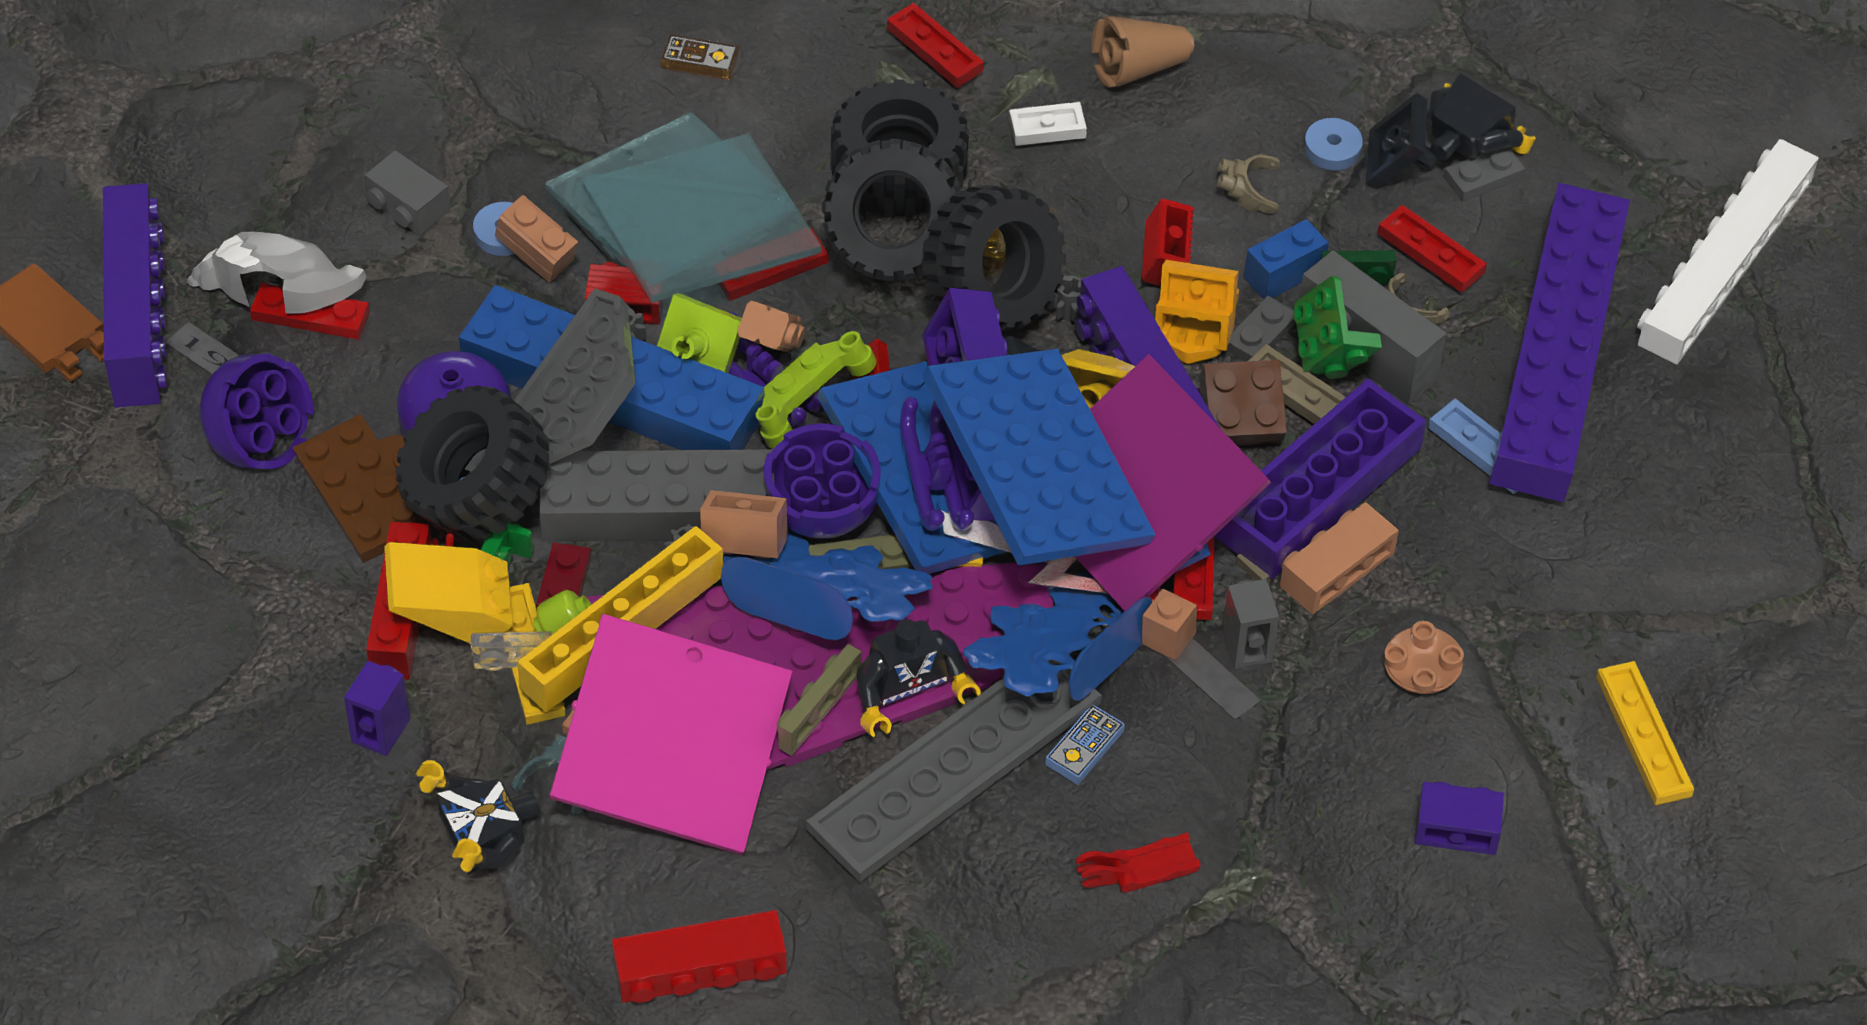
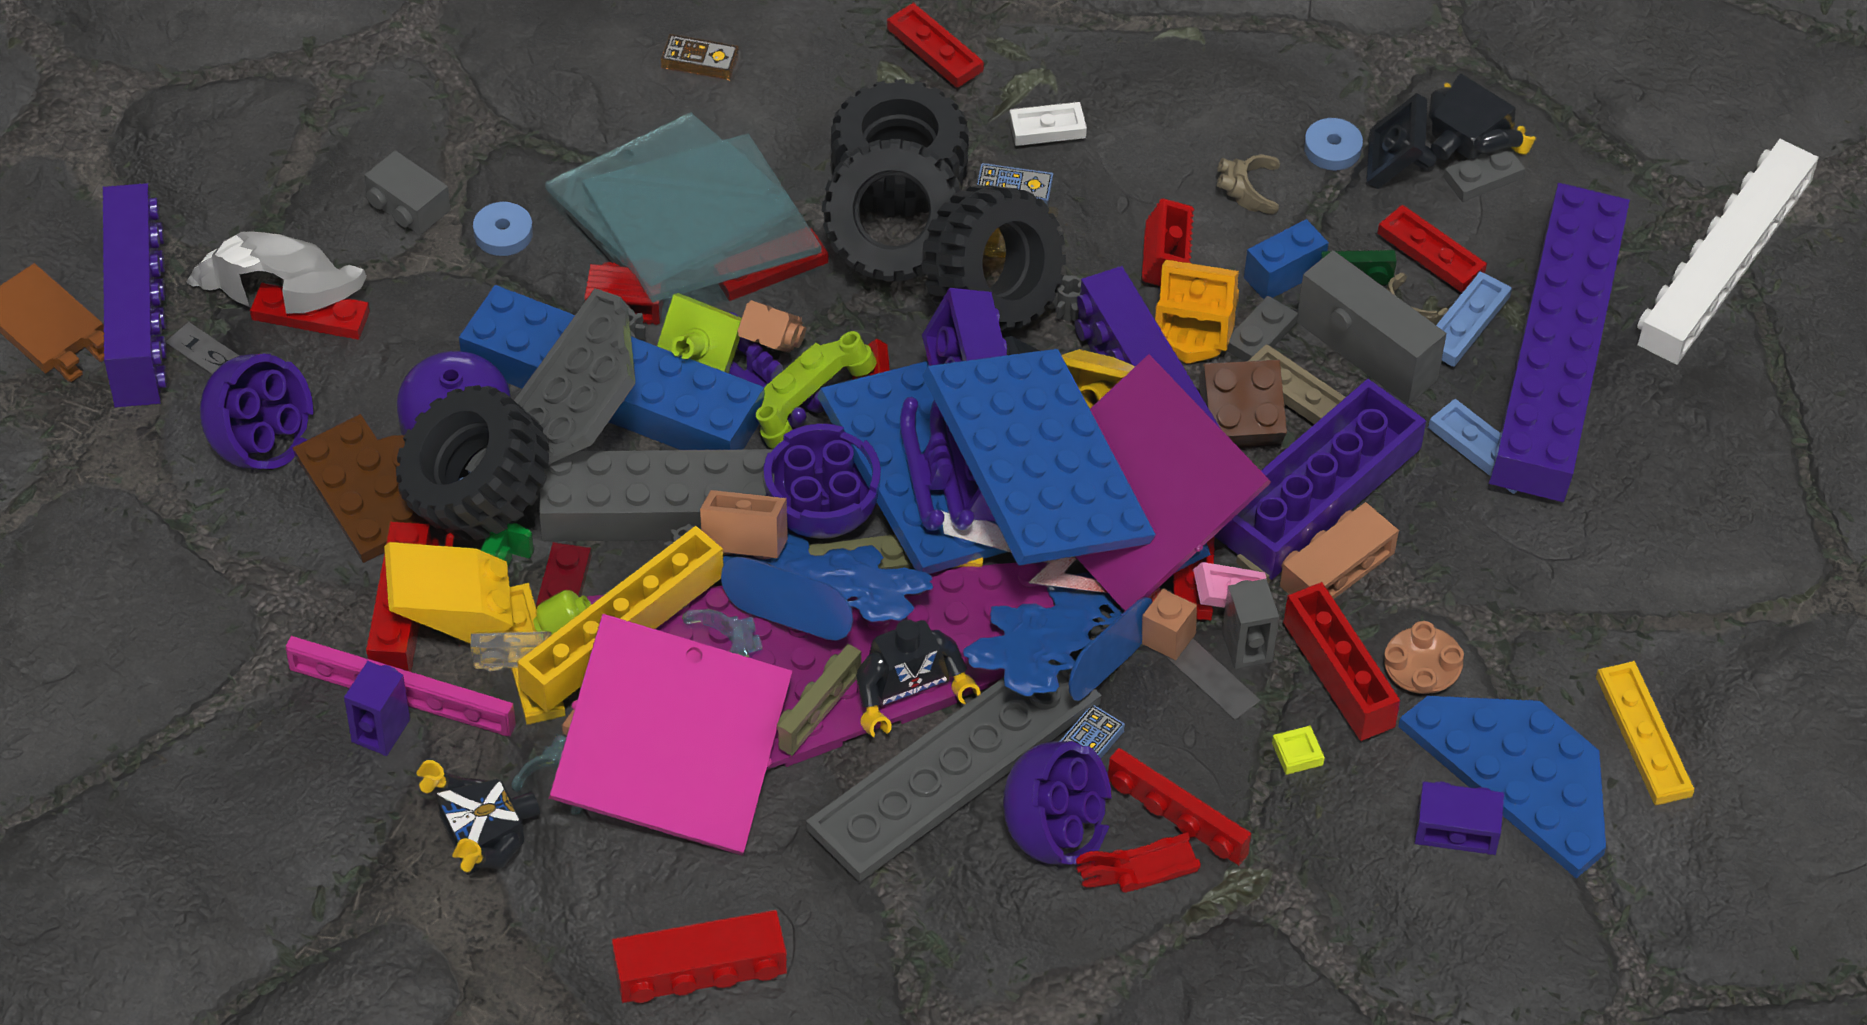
nougat brick [494,195,579,283] -> none
medium nougat cone [1091,16,1194,87] -> none
green bracket [1293,276,1382,379] -> none
none -> dark pink tile [285,636,516,736]
none -> clear light blue helmet [682,609,762,657]
none -> tile [977,163,1053,205]
none -> dark purple cylinder [1003,741,1112,864]
none -> red plate [1108,748,1252,866]
none -> bright pink plate [1193,562,1266,608]
none -> neon yellow tile [1272,725,1325,775]
none -> red brick [1283,582,1401,741]
none -> blue plate [1398,696,1606,879]
none -> medium blue plate [1436,271,1512,367]

